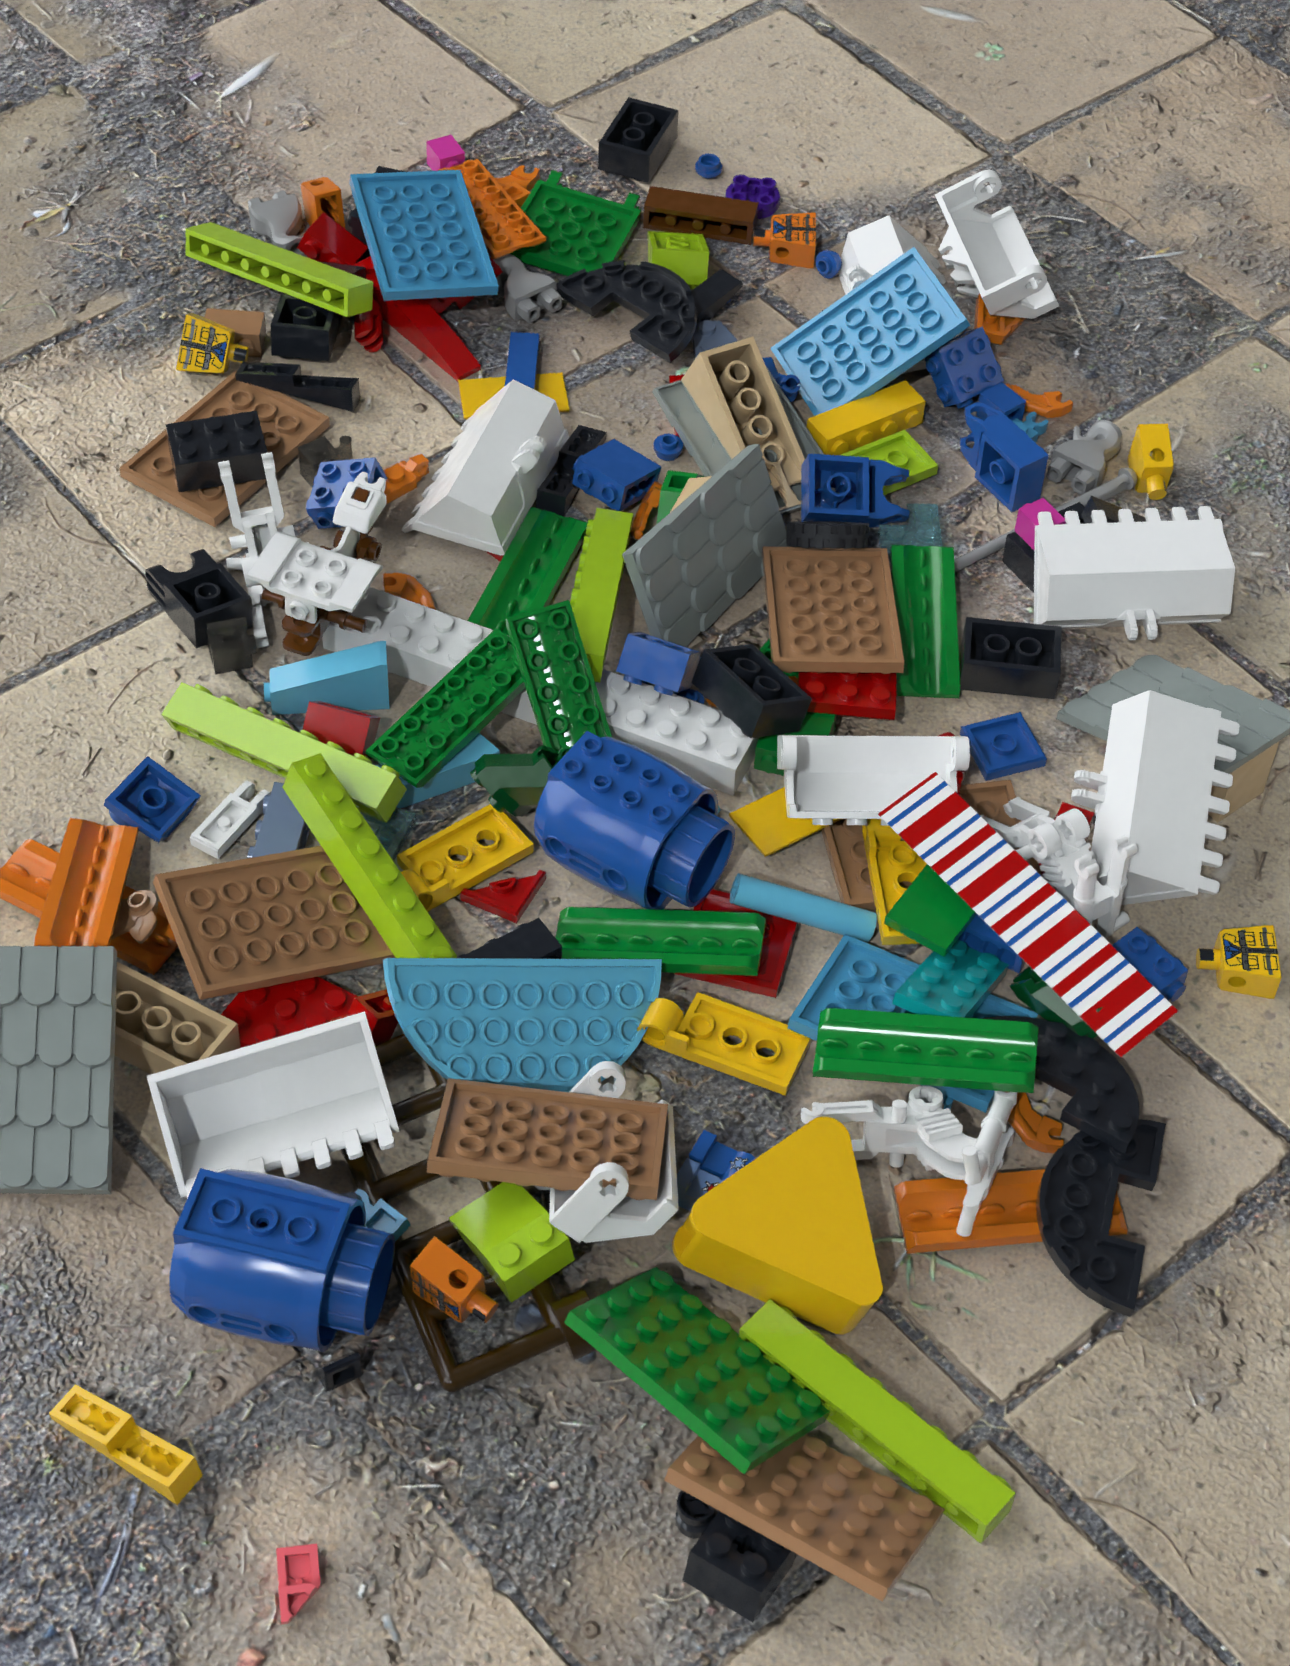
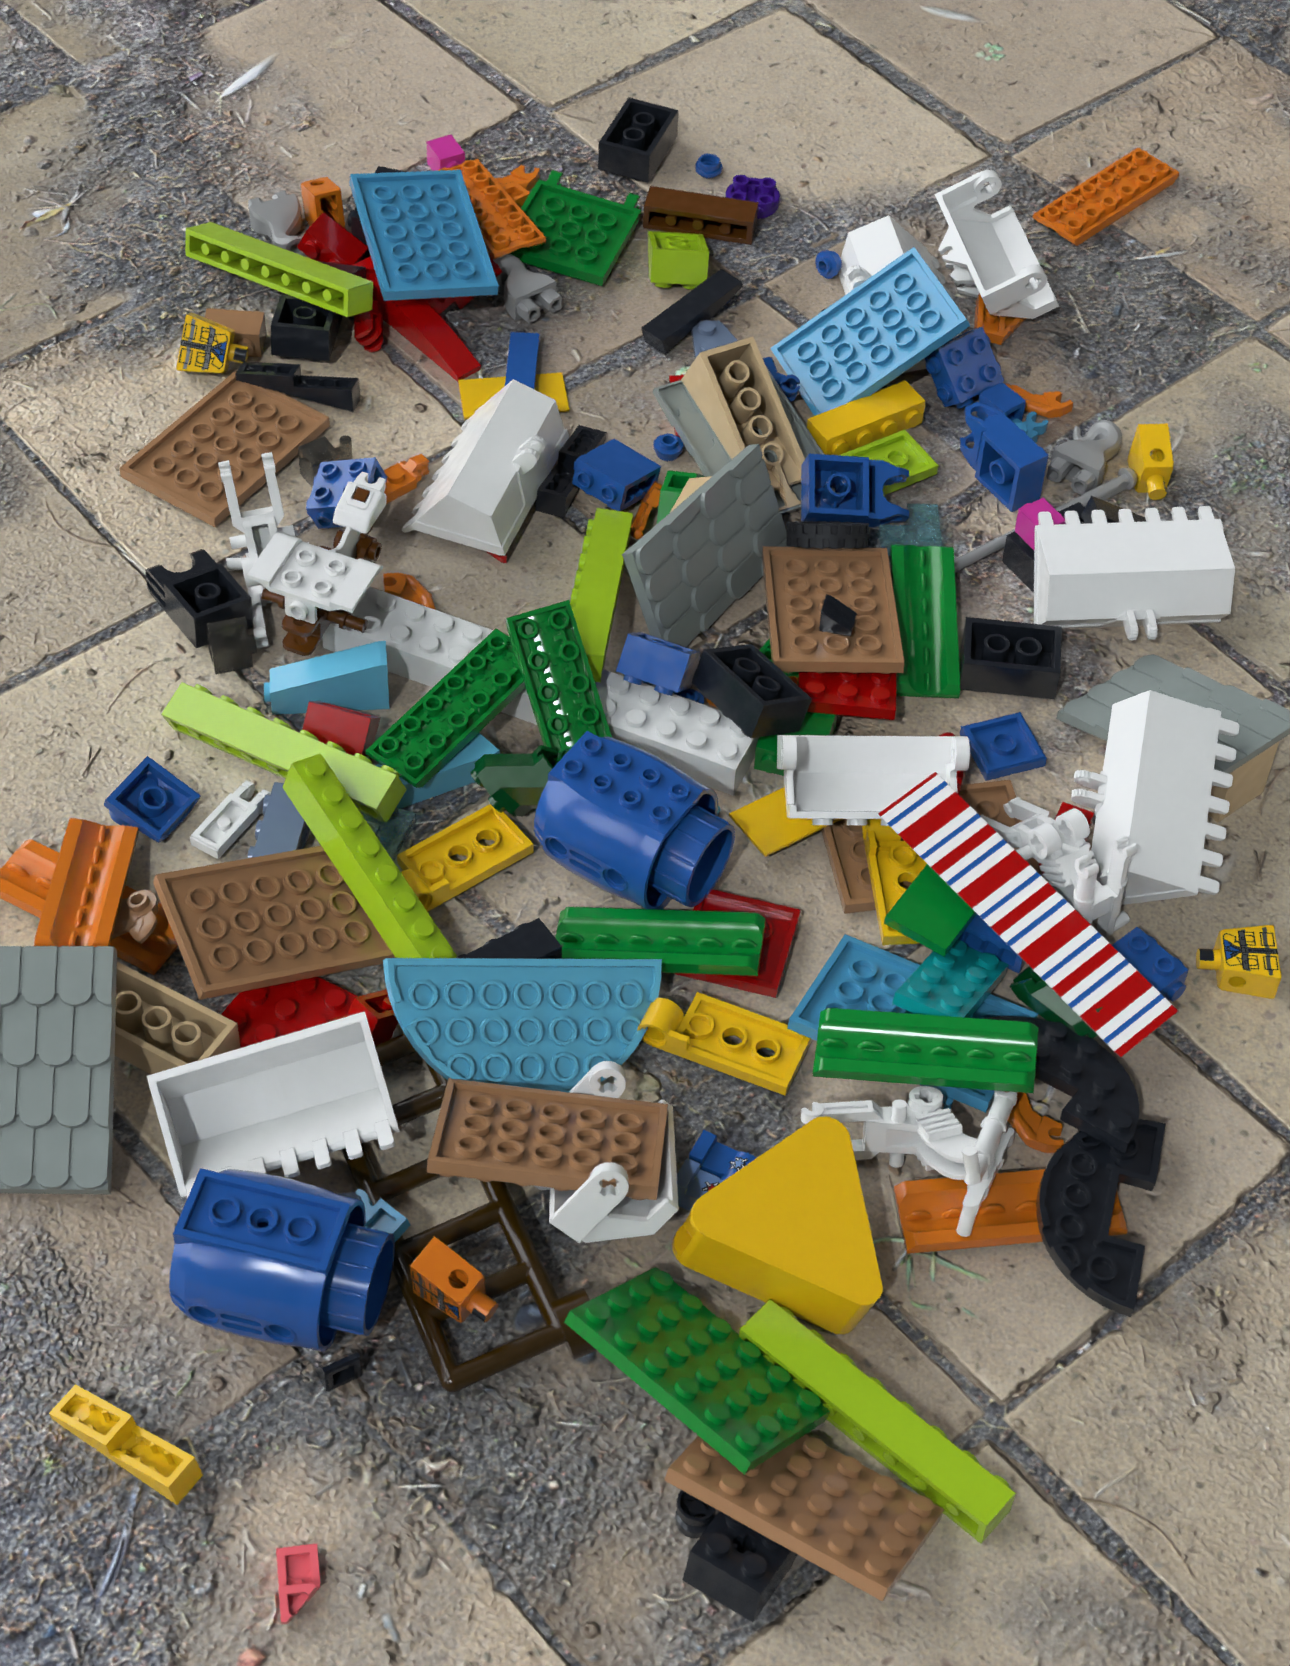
black brick [166,411,267,492] -> none
lime slope [449,1182,575,1303] -> none
red tile [460,870,546,924] -> none
green plate [467,507,588,636] -> none
black plate [556,260,697,363] -> none
medium azure piece [729,873,877,942] -> none
orange torso [753,213,816,269] -> none
none -> black slope [819,594,857,636]
none -> orange plate [1032,147,1179,246]

